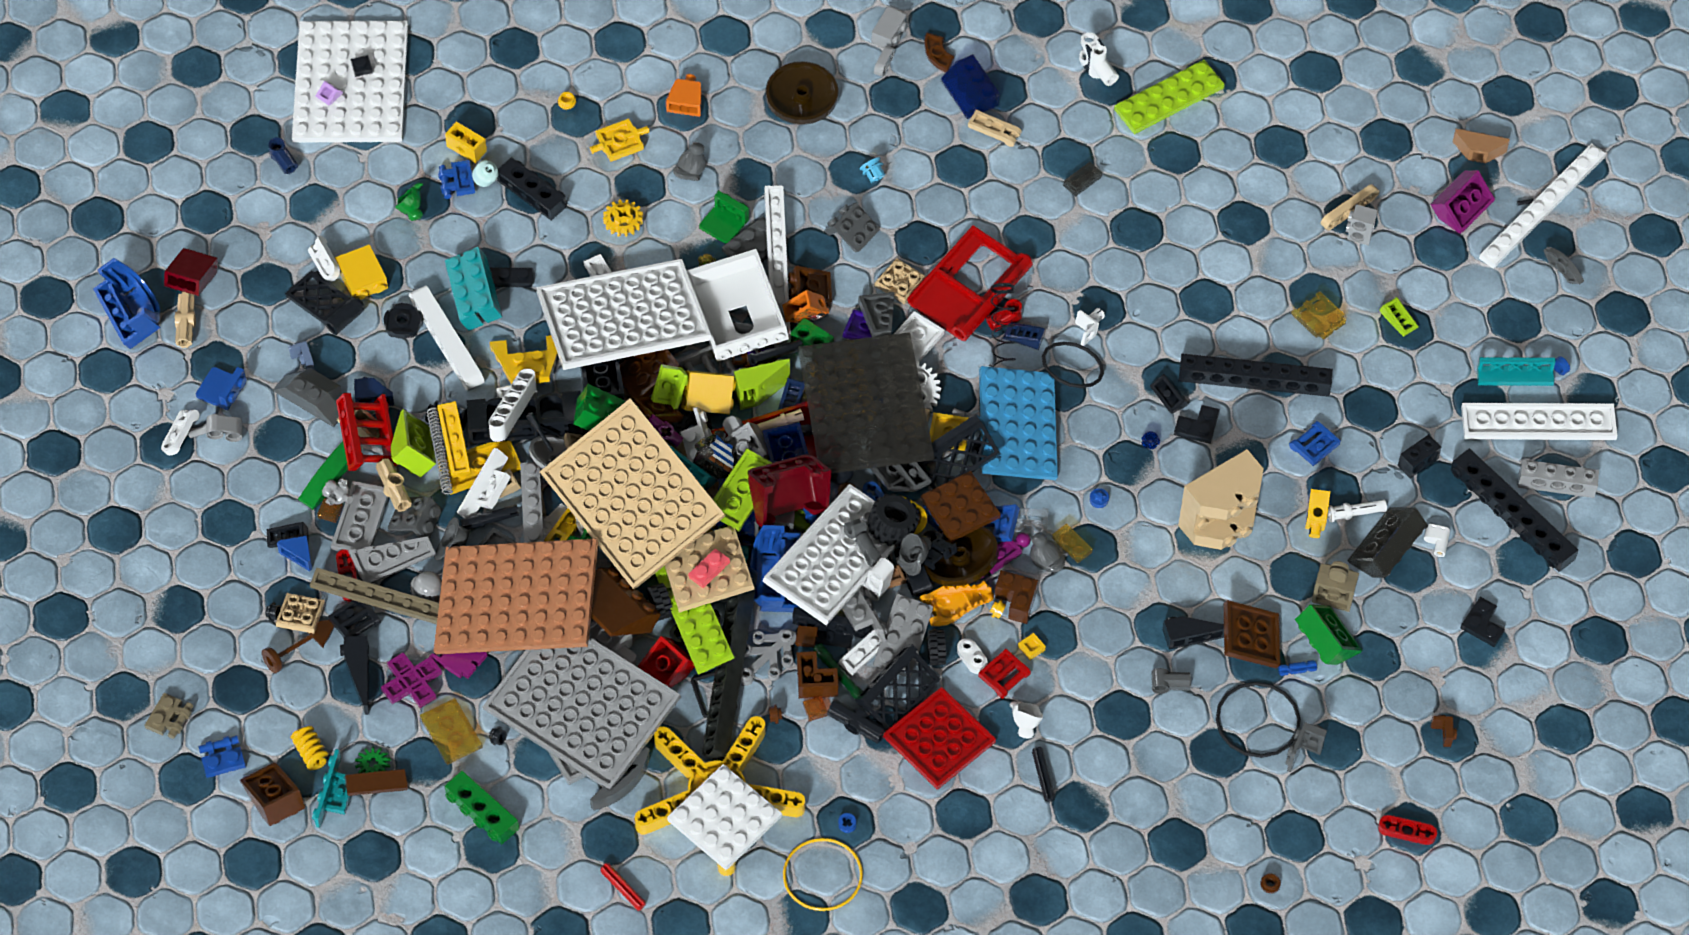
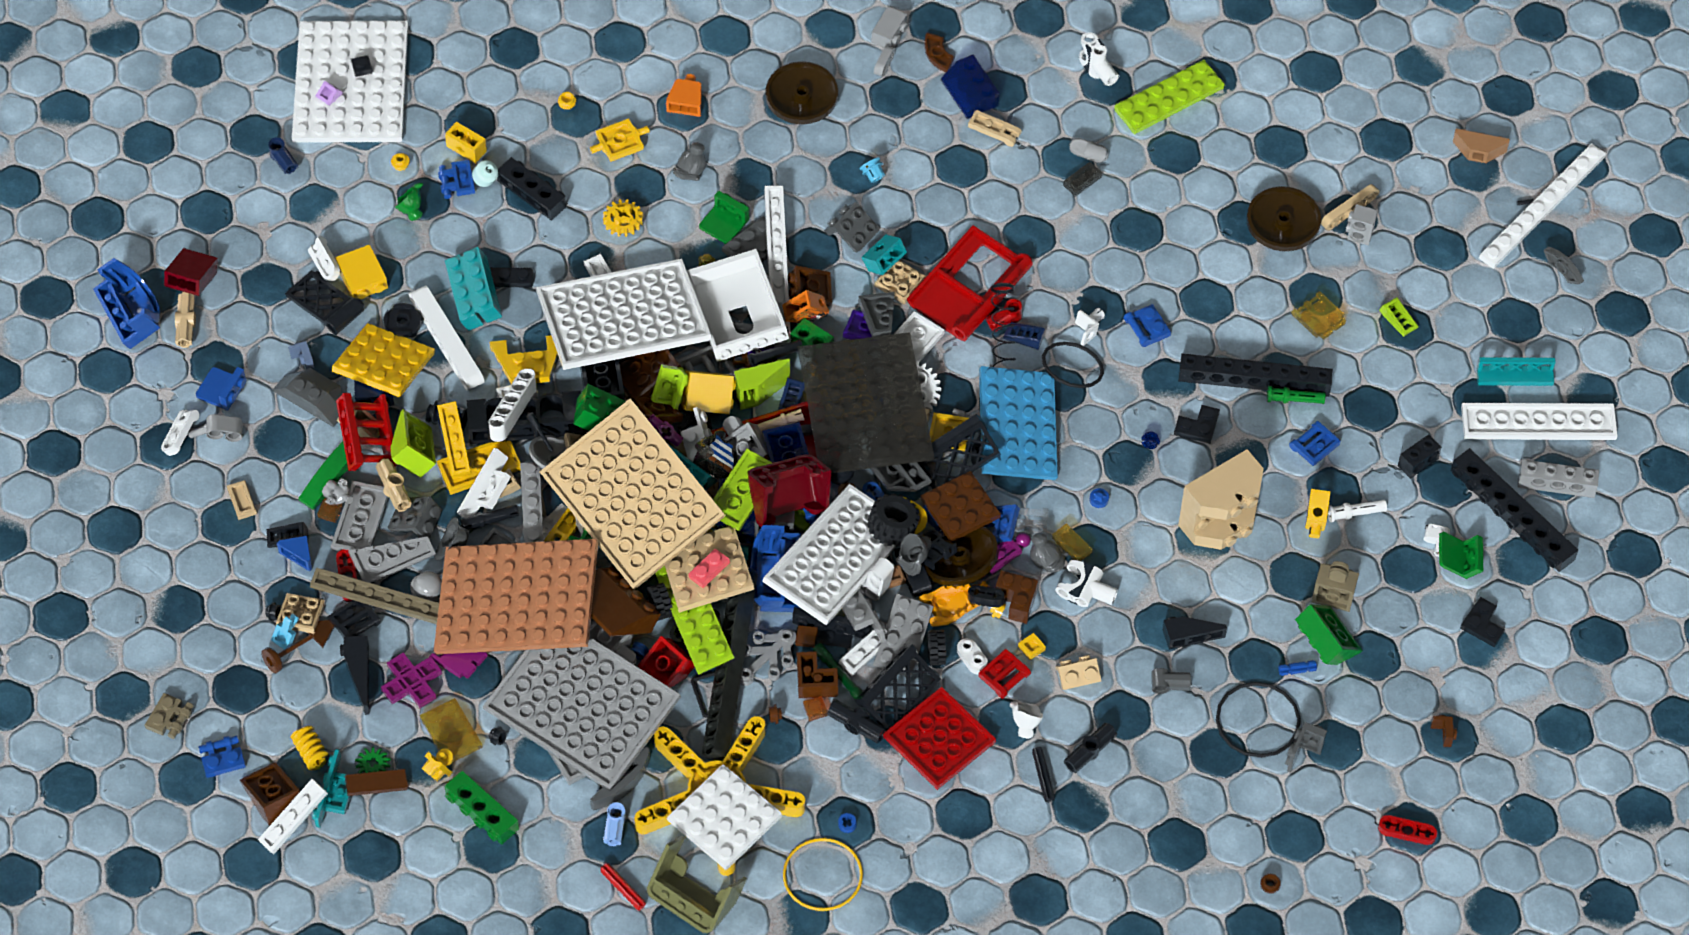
light grey piece [426,407,453,494] -> none
dark grey piece [844,519,882,568] -> none
black slope [1150,374,1189,414] -> none
reddish brown plate [1224,600,1280,668] -> none
clear smoke slope [1347,507,1428,578] -> none
magenta slope [1430,171,1495,233] -> none
blue tile [1554,356,1570,375] -> none
none -> tan tile [227,480,257,520]
none -> white plate [258,779,328,854]
none -> medium azure plate [271,613,299,650]
none -> yellow plate [332,323,435,397]
none -> yellow plate [391,153,410,171]
none -> yellow hips [422,749,454,782]
none -> light blue piece [603,802,626,846]
none -> blue bush [630,642,649,661]
none -> olive windscreen [647,835,747,933]
none -> teal brick [861,234,907,275]
none -> black beam [968,585,1004,608]
none -> white connector [1055,560,1118,607]
none -> tan bracket [1055,655,1101,690]
none -> black piece [1064,723,1117,773]
none -> light grey arm [1069,138,1109,163]
none -> blue plate [1123,304,1171,347]
none -> dark brown dish [1247,186,1321,251]
none -> green pin [1267,386,1325,404]
none -> green bracket [1439,531,1483,579]

